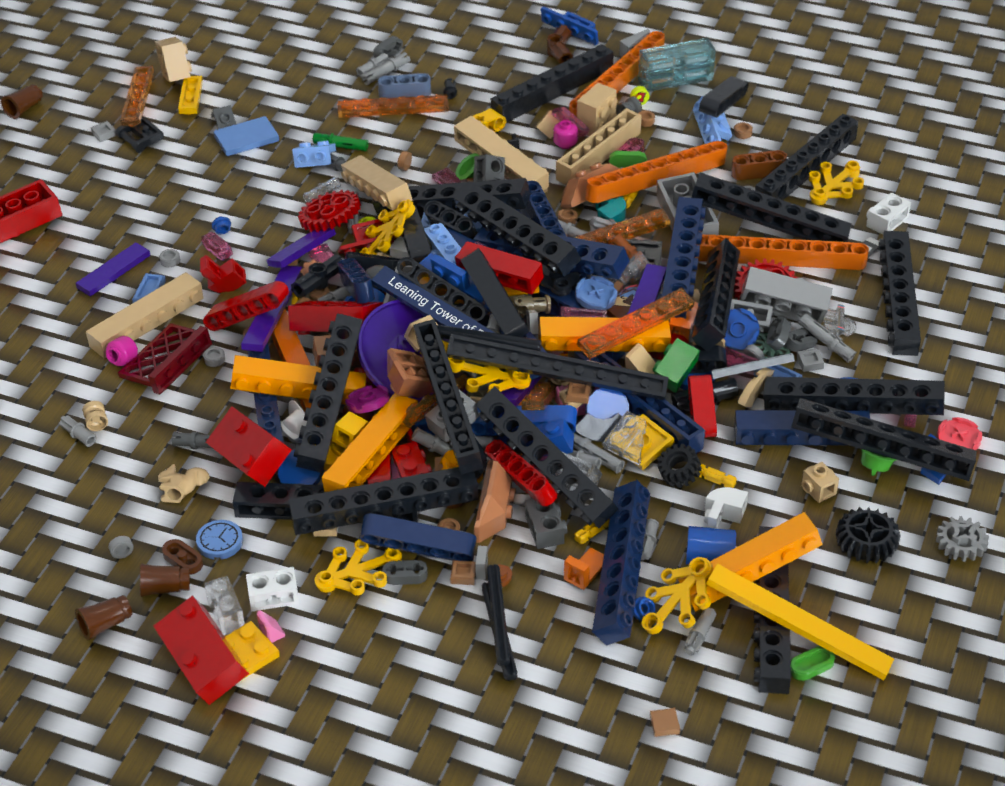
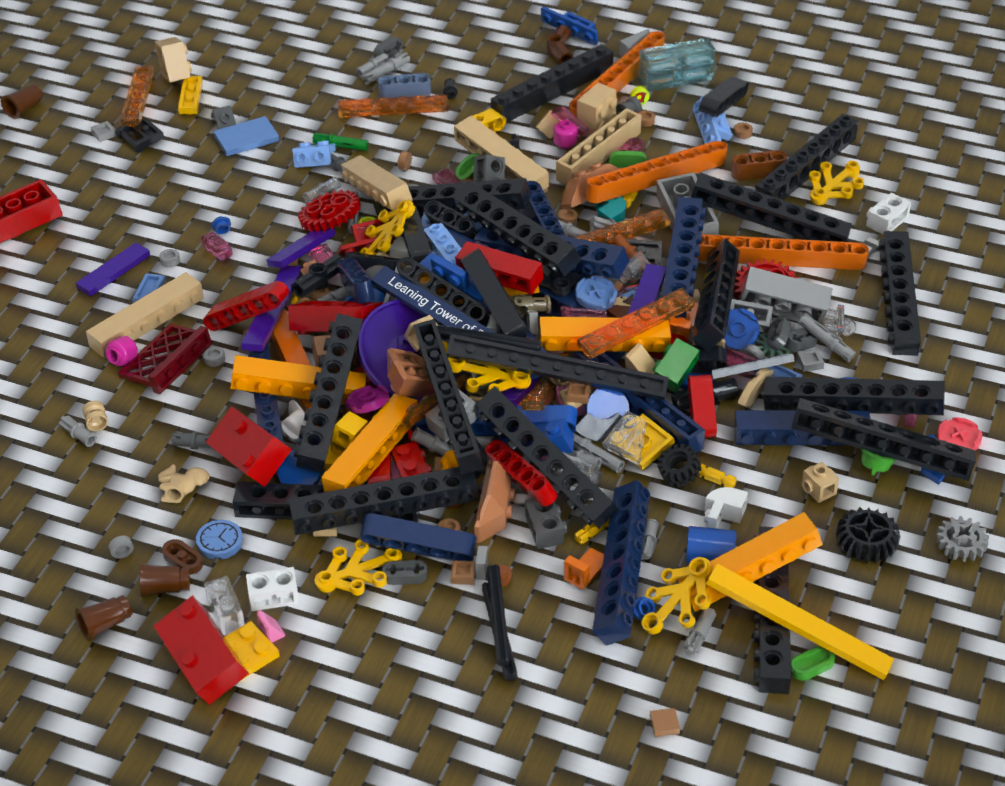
red brick [200,255,246,293] -> none

